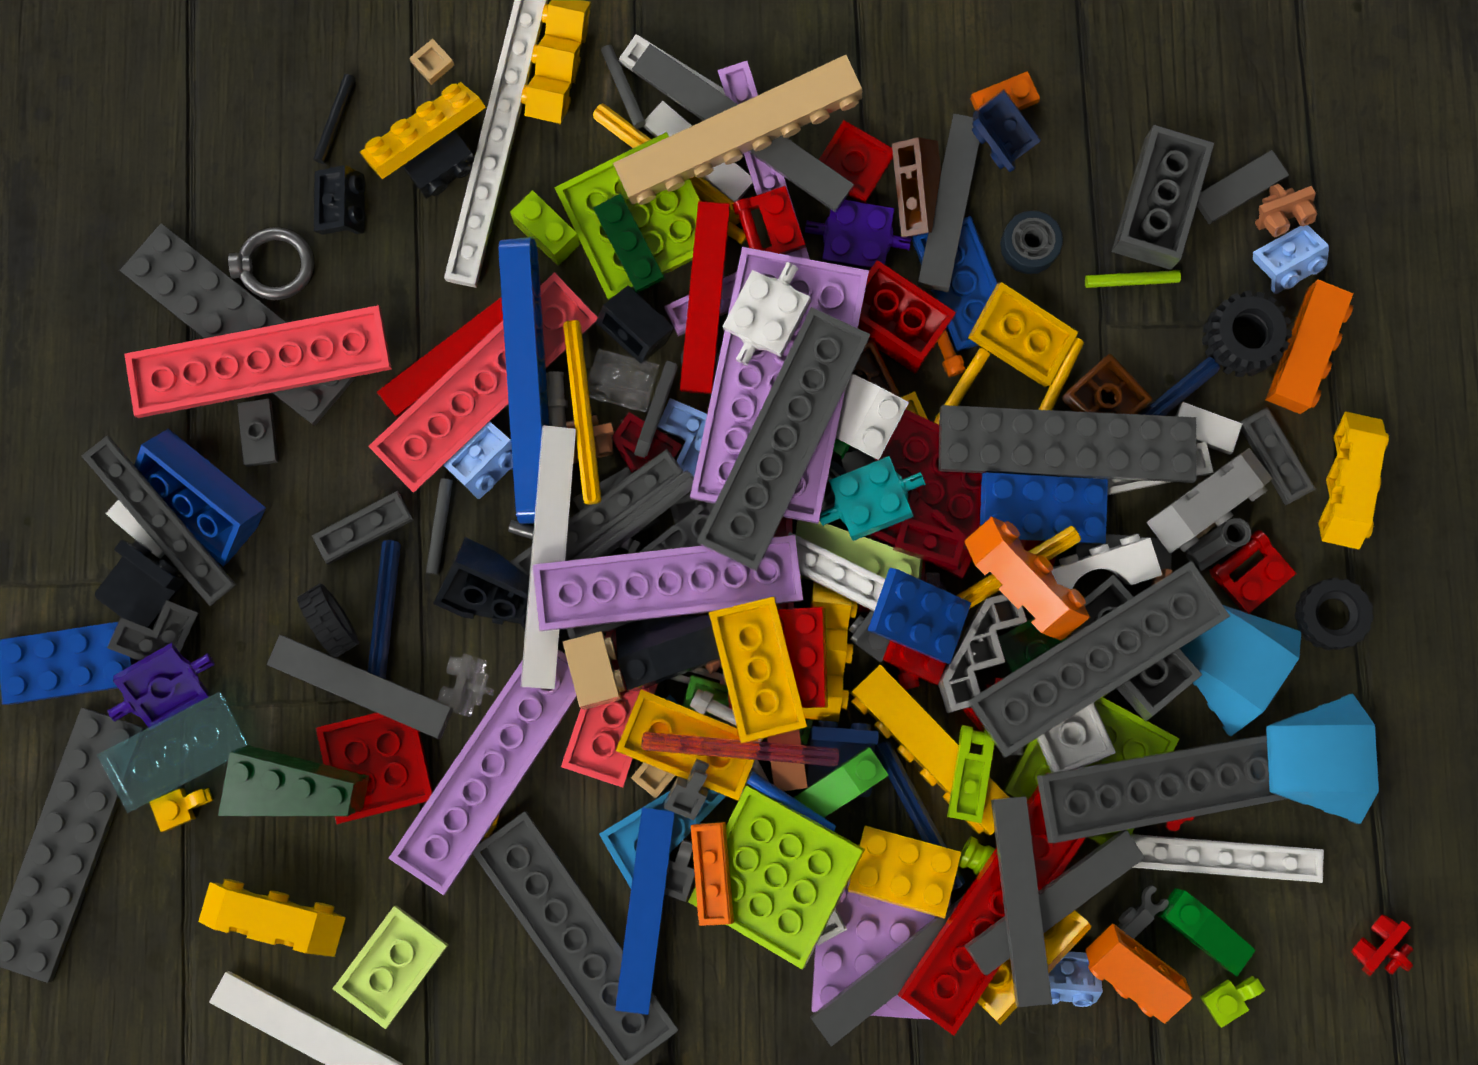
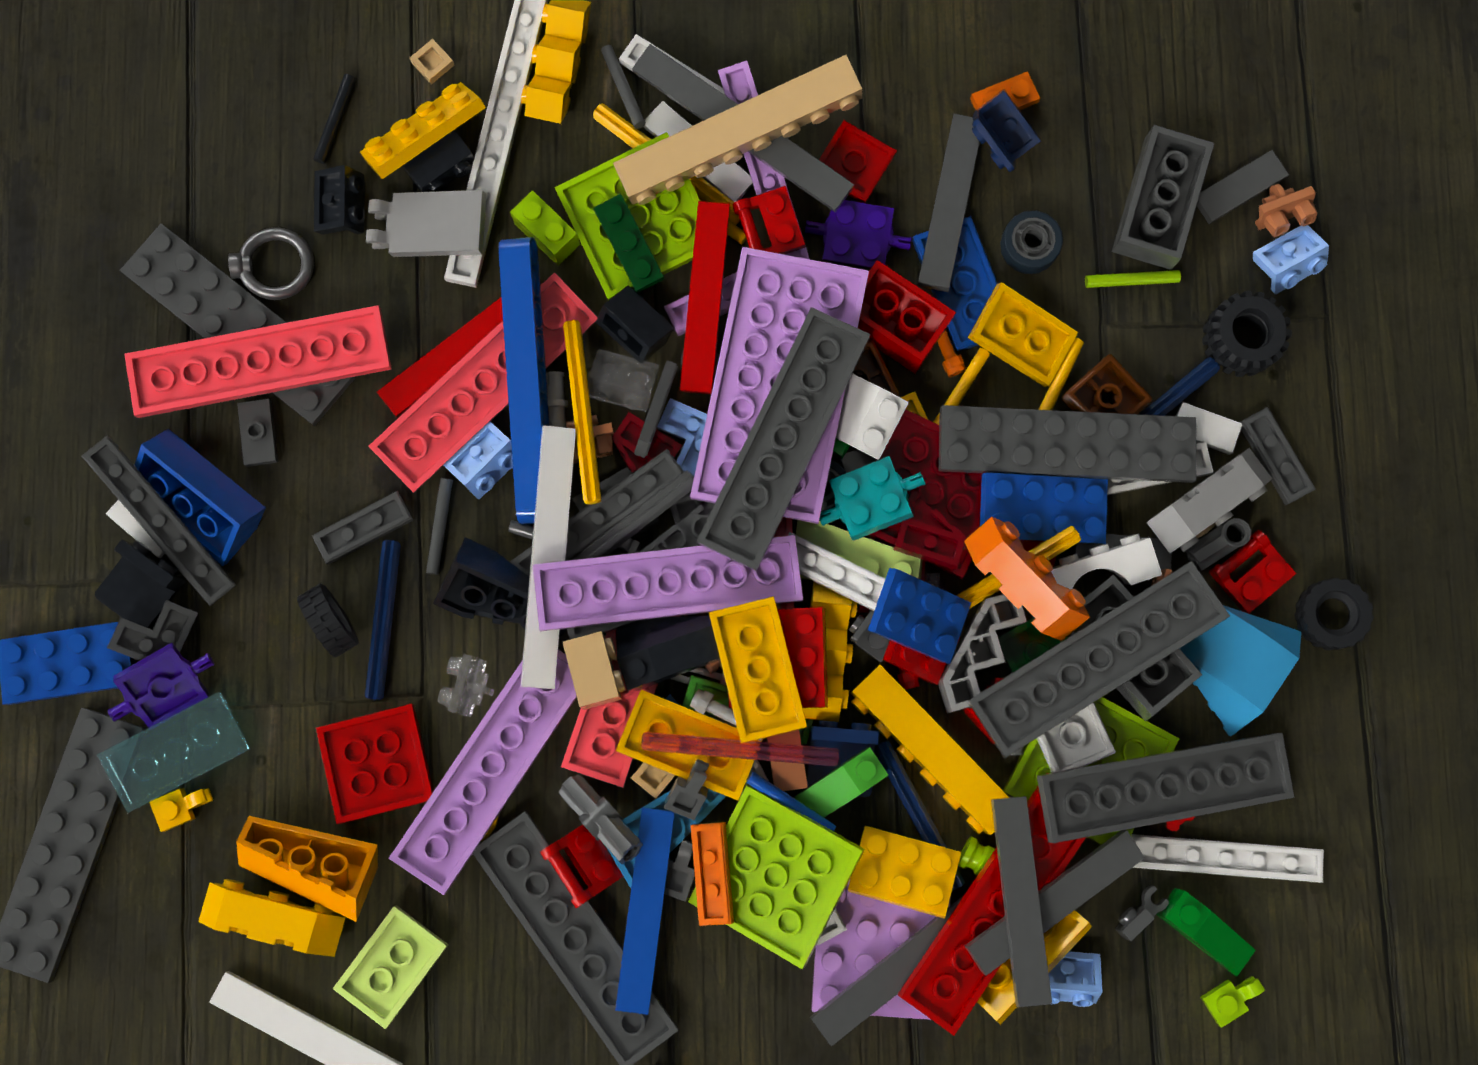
dark green wedge [218,745,369,816] -> none
dark grey tile [267,635,454,739] -> none
white plate [722,262,811,366] -> none
reddish brown slope [892,137,941,238] -> none
lime plate [947,725,995,823] -> none
orange brick [1085,923,1193,1024] -> none
orange brick [1265,279,1354,414] -> none
dark azure wedge [1266,694,1379,824] -> none
yellow brick [1318,411,1389,550] -> none
red hips [1351,914,1413,976] -> none
none -> light orange wedge [236,816,378,922]
none -> light grey tile [366,190,487,257]
none -> red plate [540,824,624,909]
none -> dark grey piece [558,774,643,864]

